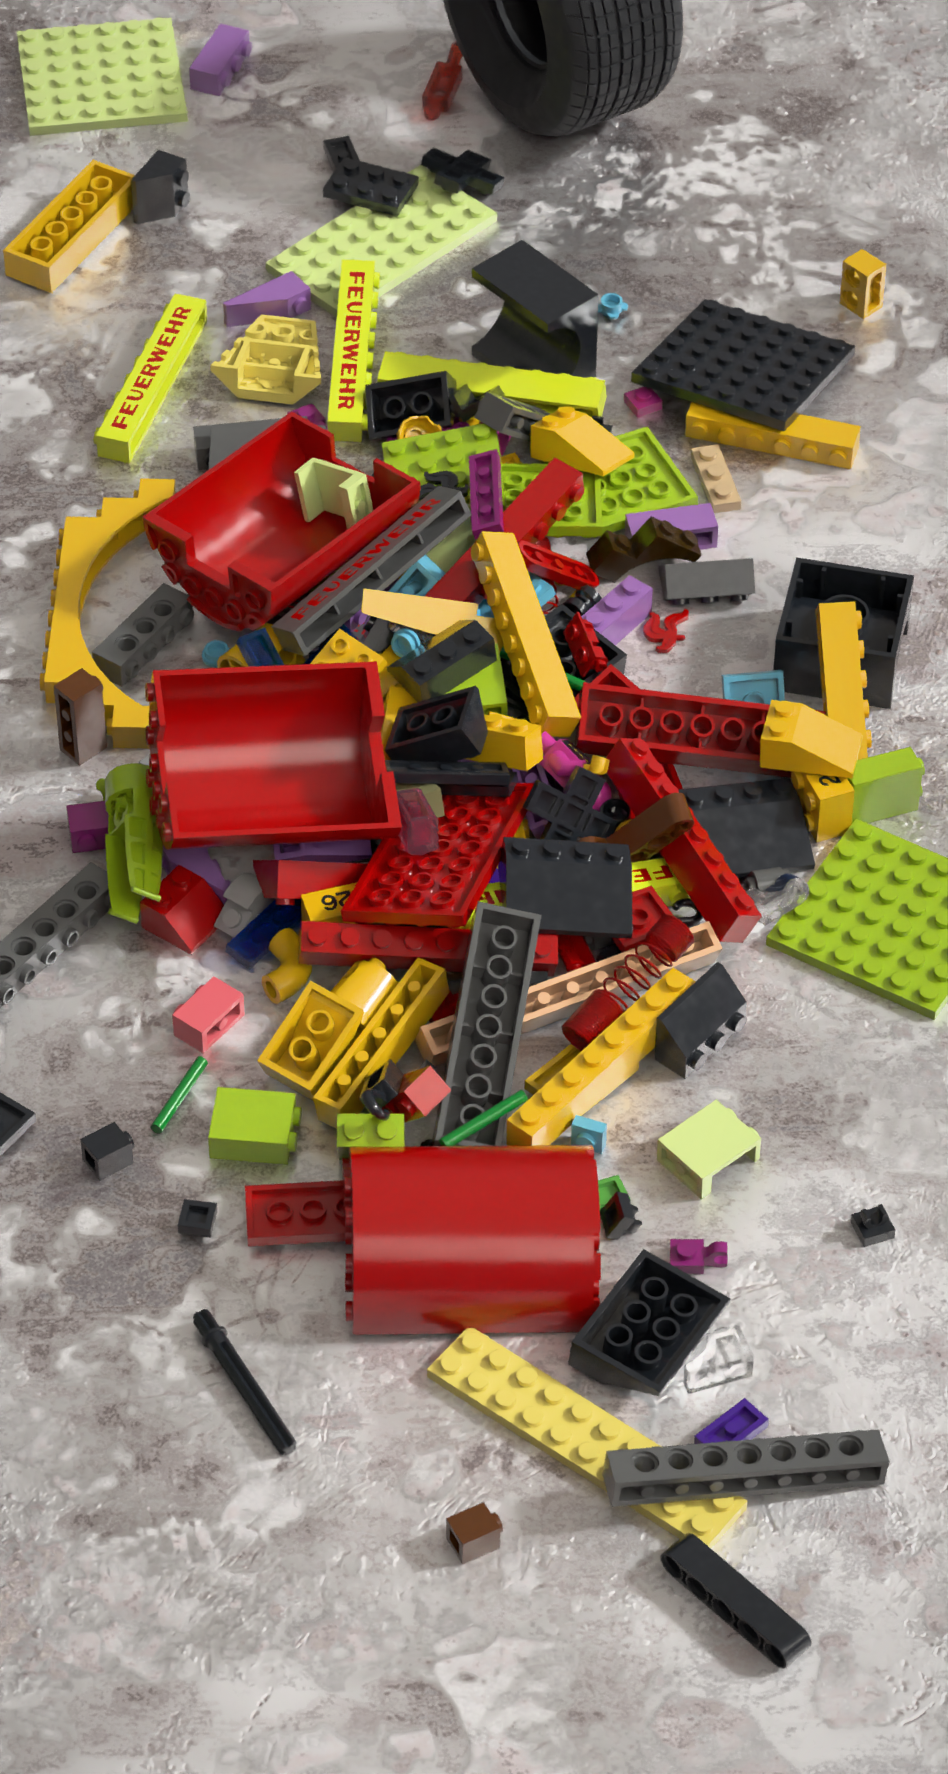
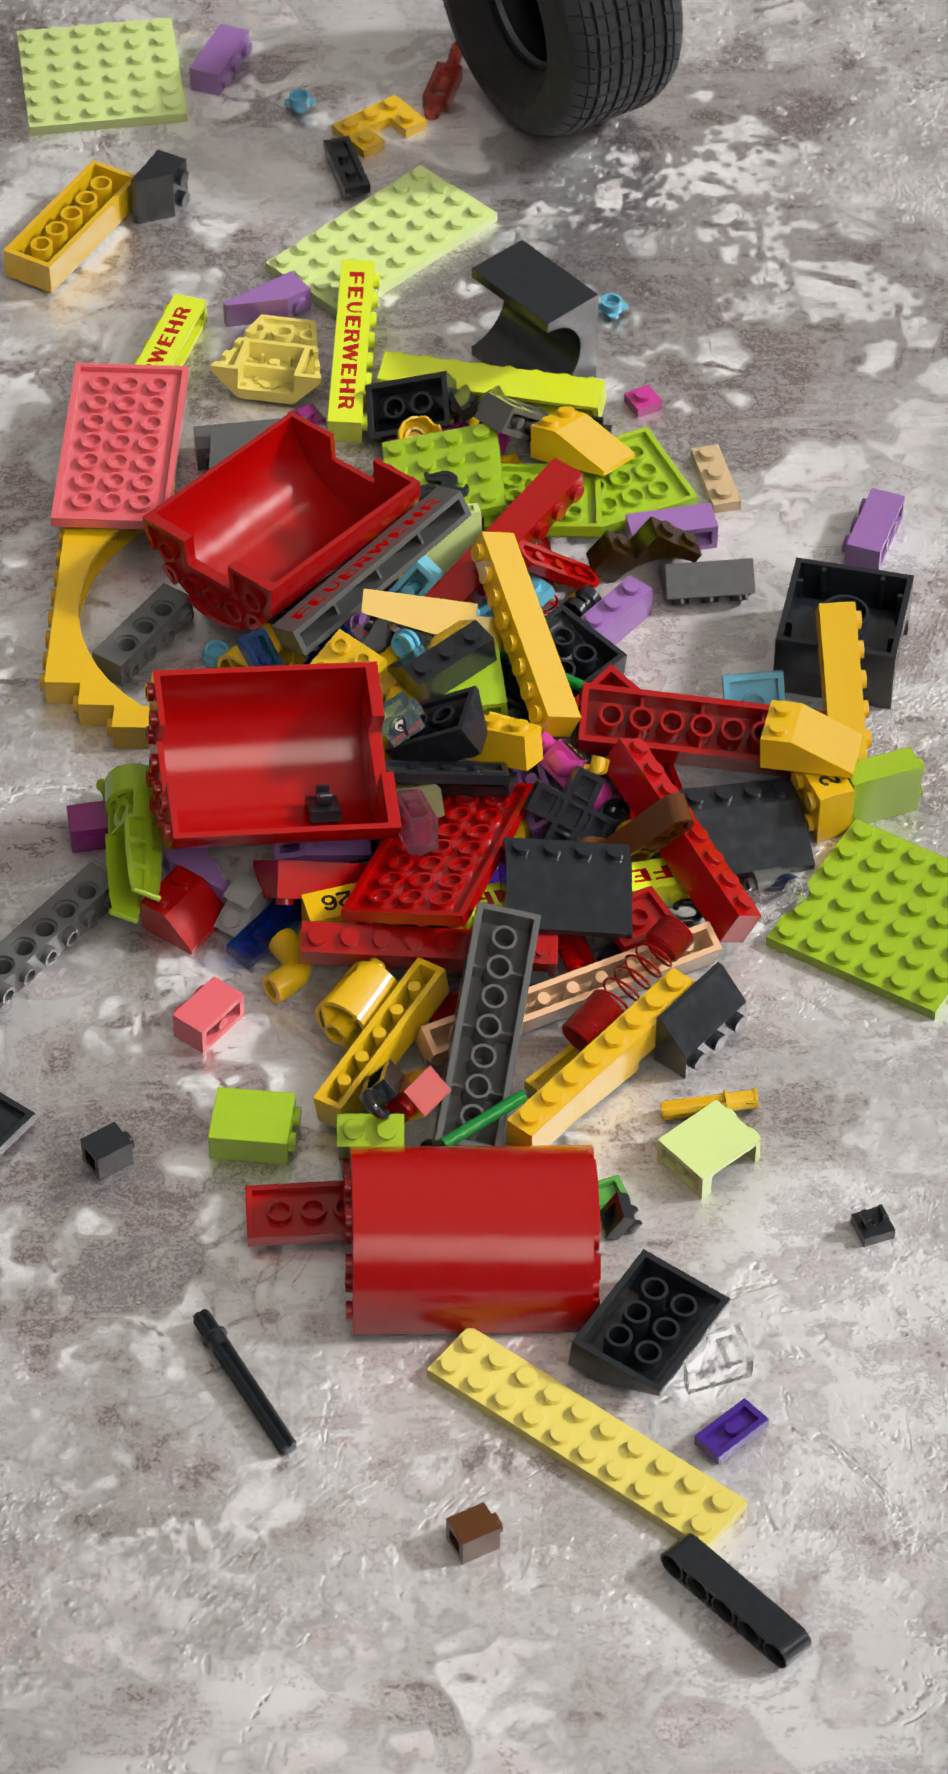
reddish brown brick [54,668,107,766] -> none
green bar [150,1056,208,1134] -> none
black plate [178,1199,217,1237] -> none
yellow slope [257,980,365,1101] -> none
yellowish green panel [294,457,373,529] -> none
black plate [323,157,419,216] -> none
black plate [420,147,505,195] -> none
magenta plate [469,449,504,540] -> none
red hinge [563,612,608,677] -> none
medium azure plate [571,1115,607,1154] -> none
dark grey brick [602,1429,890,1507] -> none
black plate [631,299,856,431] -> none
red piece [643,609,689,654] -> none
magenta plate [670,1239,728,1274] -> none
yellow brick [685,402,861,469] -> none
yellow brick [840,249,886,319] -> none
none -> coral plate [51,363,189,530]
none -> medium azure plate [284,88,316,113]
none -> black tile [305,785,342,823]
none -> yellow plate [332,94,427,159]
none -> clear light blue brick [381,691,425,747]
none -> yellow axle [660,1088,759,1120]
none -> medium lavender brick [842,488,905,570]

